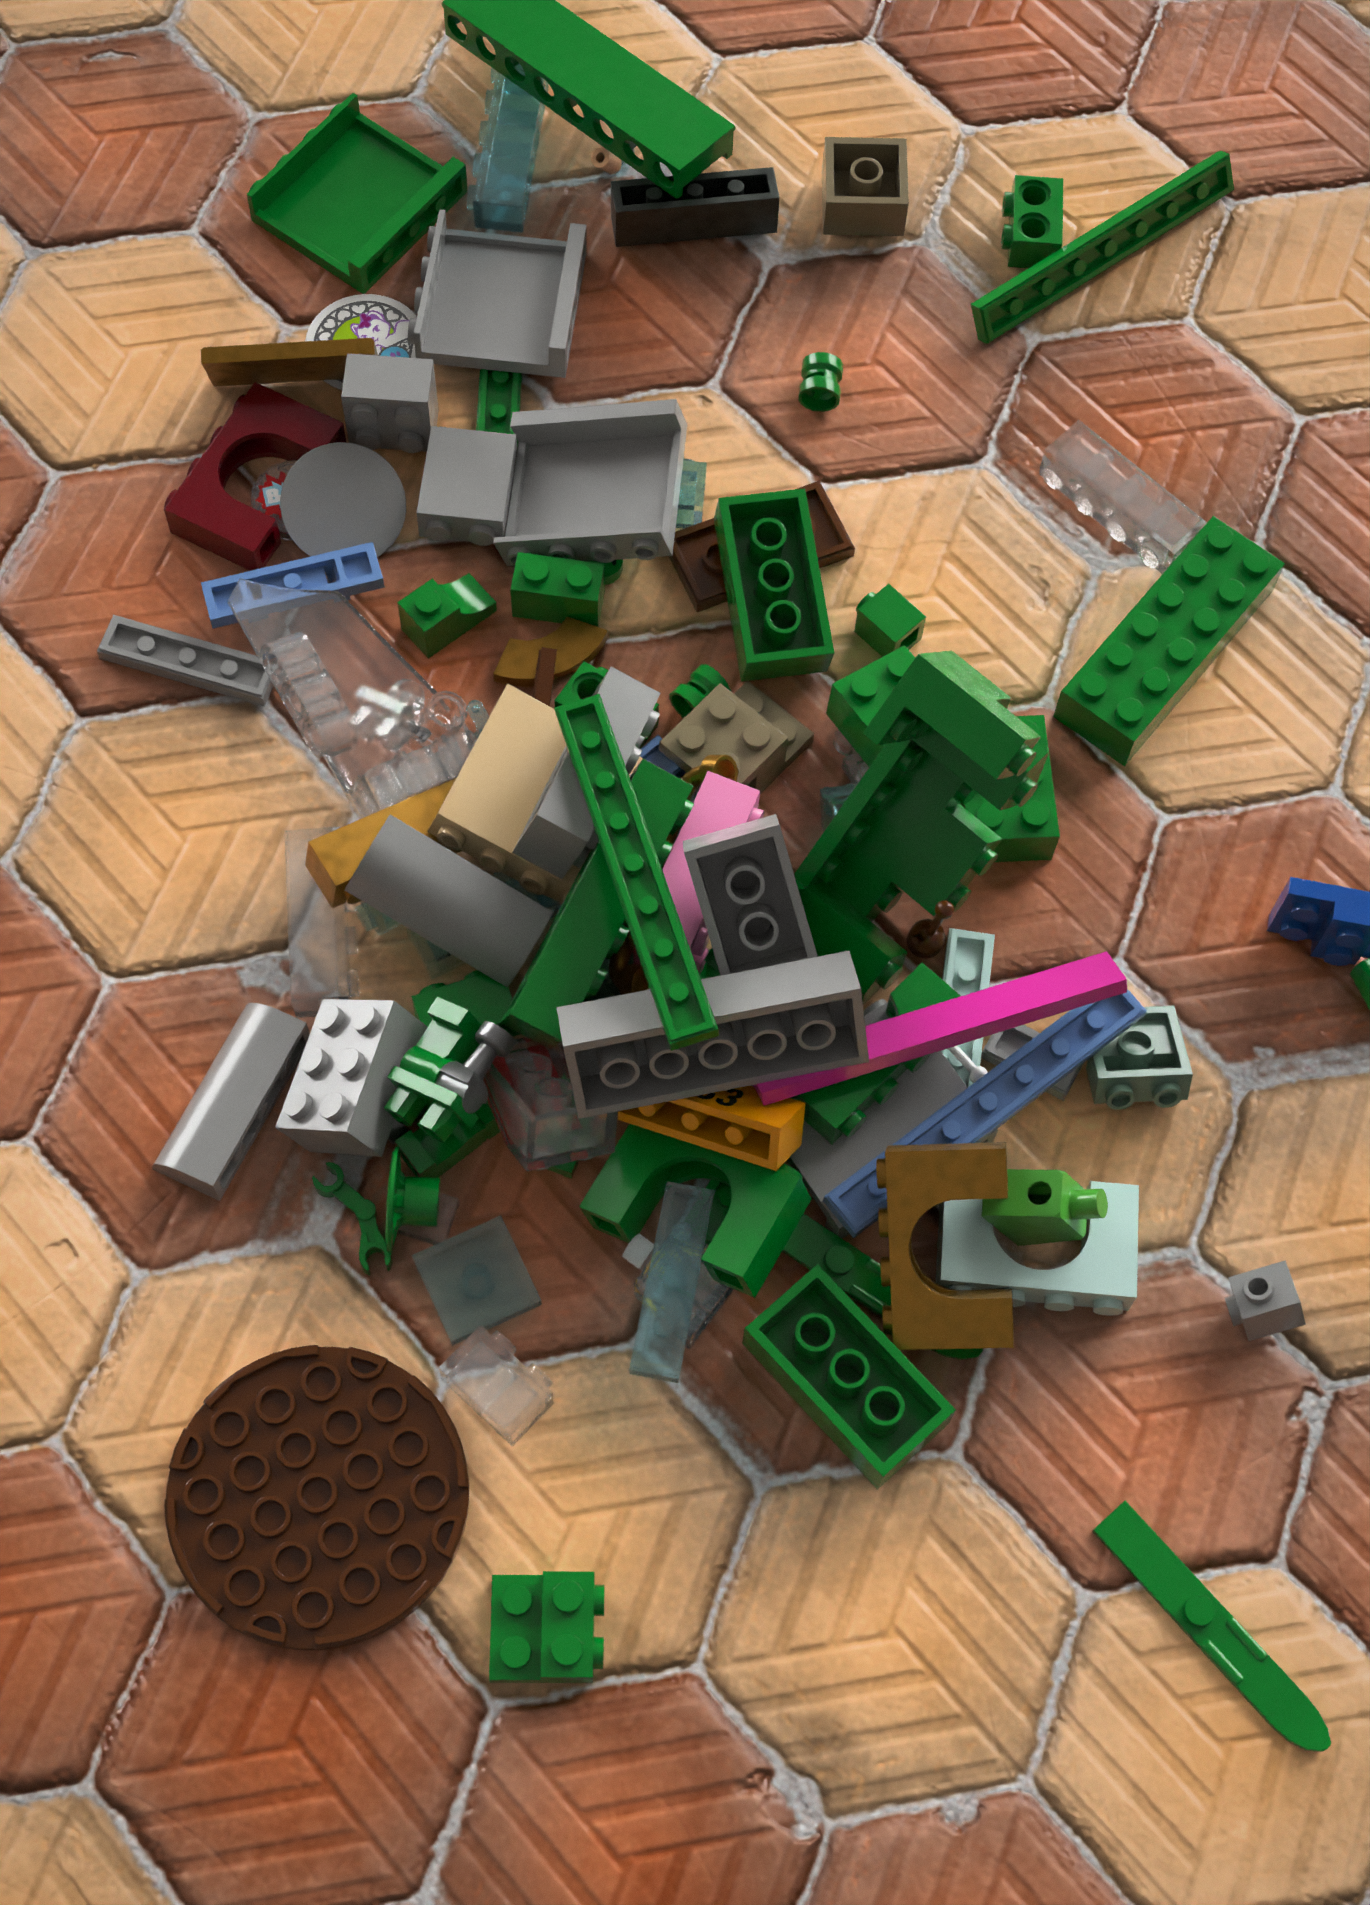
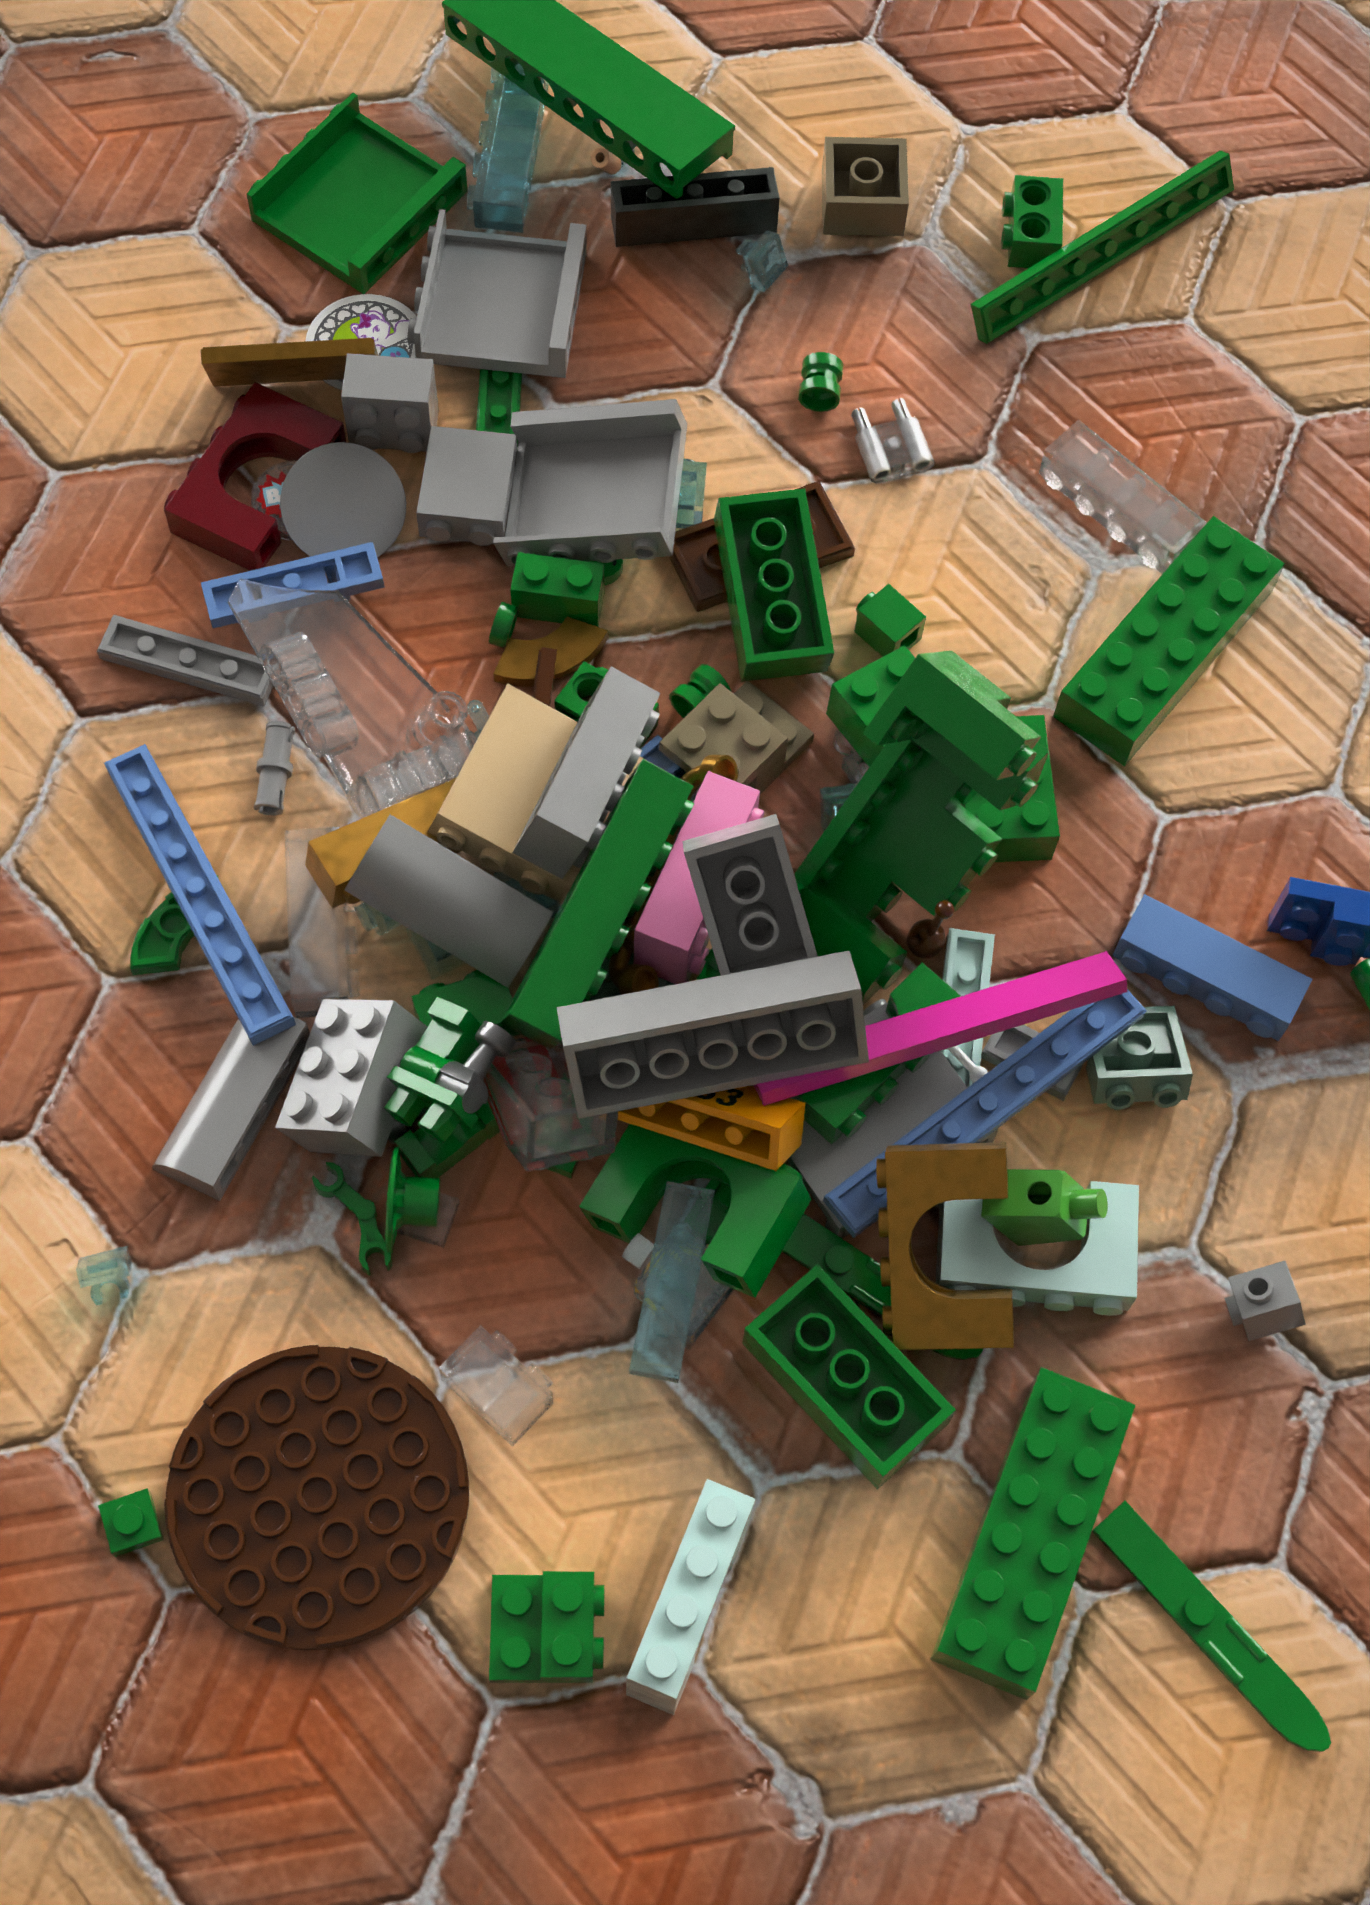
clear hips [348,679,432,754] -> none
green arch [397,573,497,659] -> none
clear light blue plate [412,1215,542,1346] -> none
green tile [554,694,719,1051] -> none
none -> clear light blue tile [76,1246,132,1305]
none -> green plate [98,1488,164,1557]
none -> medium blue tile [104,744,296,1046]
none -> green tile [130,875,220,976]
none -> light grey pin [254,721,295,815]
none -> green tile [489,602,519,648]
none -> light aqua arch [626,1479,755,1715]
none -> clear light blue tile [736,230,788,292]
none -> clear piece [851,398,935,483]
none -> green brick [930,1367,1136,1700]
none -> medium blue brick [1113,894,1313,1041]

